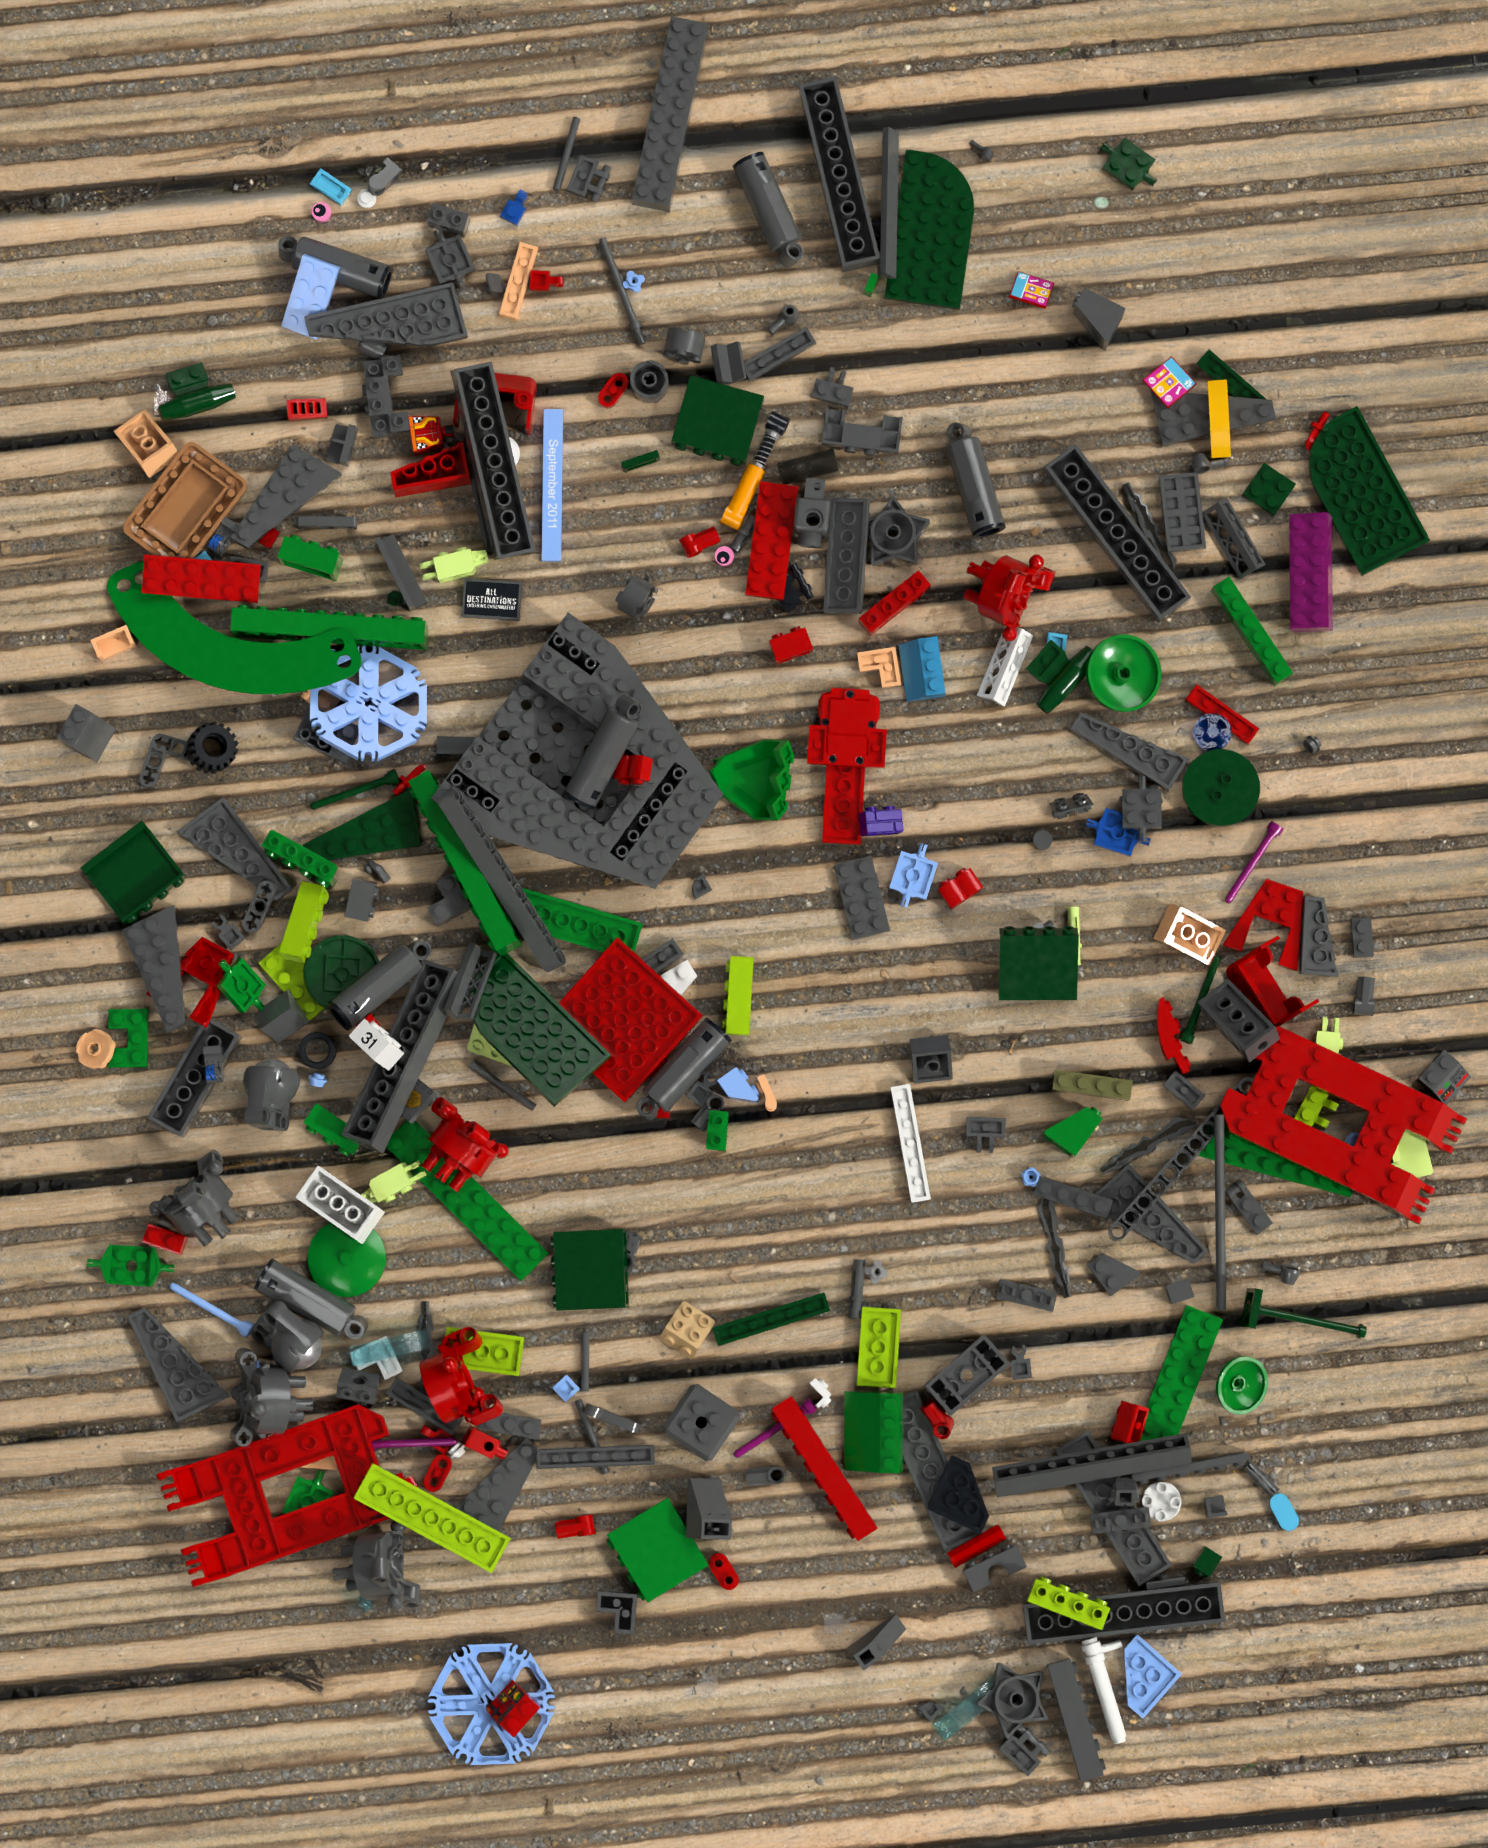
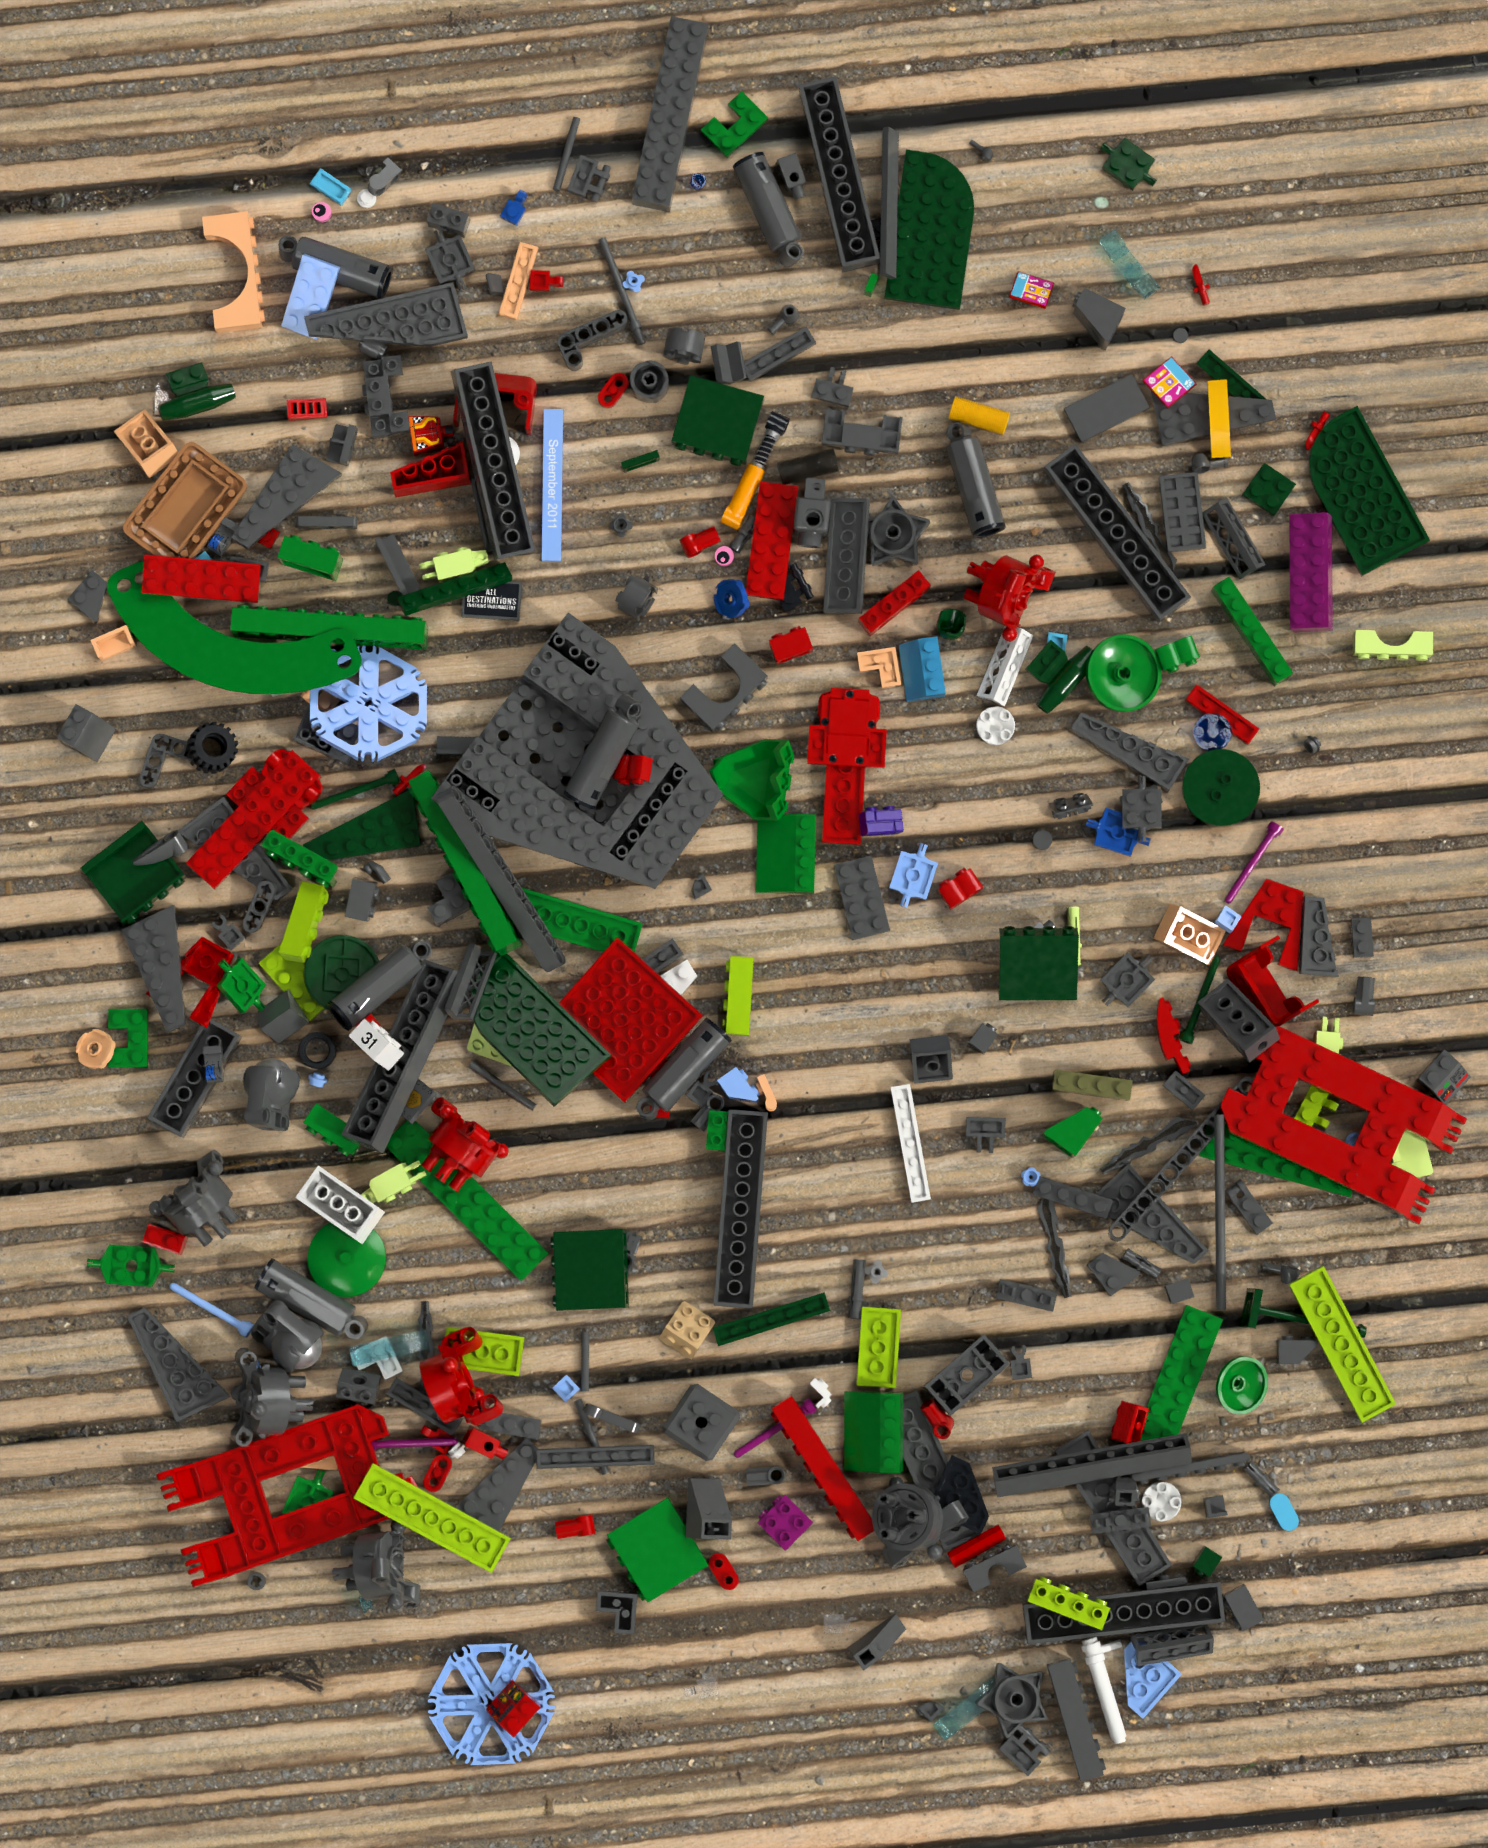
none -> dark grey wing [68,570,108,624]
none -> dark grey piece [132,830,189,865]
none -> red piece [186,749,323,890]
none -> light nougat arch [202,211,265,333]
none -> dark grey bush [247,1572,266,1590]
none -> dark green plate [397,562,512,616]
none -> dark grey beam [557,310,628,371]
none -> dark grey plate [610,514,633,537]
none -> dark grey arch [680,643,768,732]
none -> clear blue hinge [690,173,706,190]
none -> green plate [701,91,768,158]
none -> blue plate [714,579,750,618]
none -> dark grey brick [714,1109,768,1309]
none -> green slope [756,814,816,894]
none -> magenta brick [757,1495,813,1551]
none -> dark grey torso [776,153,806,200]
none -> dark grey piece [872,1477,969,1569]
none -> dark green hair [936,608,966,640]
none -> yellow piece [948,396,1010,436]
none -> dark grey brick [968,1023,998,1054]
none -> white dish [976,707,1015,745]
none -> dark grey tile [1064,374,1150,443]
none -> clear light blue slope [1099,229,1160,299]
none -> dark grey plate [1100,952,1155,1008]
none -> dark grey pin [1122,1248,1162,1279]
none -> dark grey fence [1131,1624,1214,1666]
none -> green brick [1155,635,1200,674]
none -> dark grey piece [1173,328,1188,343]
none -> red piece [1192,264,1210,306]
none -> light blue plate [1214,905,1241,933]
none -> dark grey brick [1223,1584,1264,1631]
none -> dark grey slope [1277,1336,1318,1364]
none -> lime plate [1288,1265,1396,1423]
none -> yellowish green arch [1353,630,1433,661]

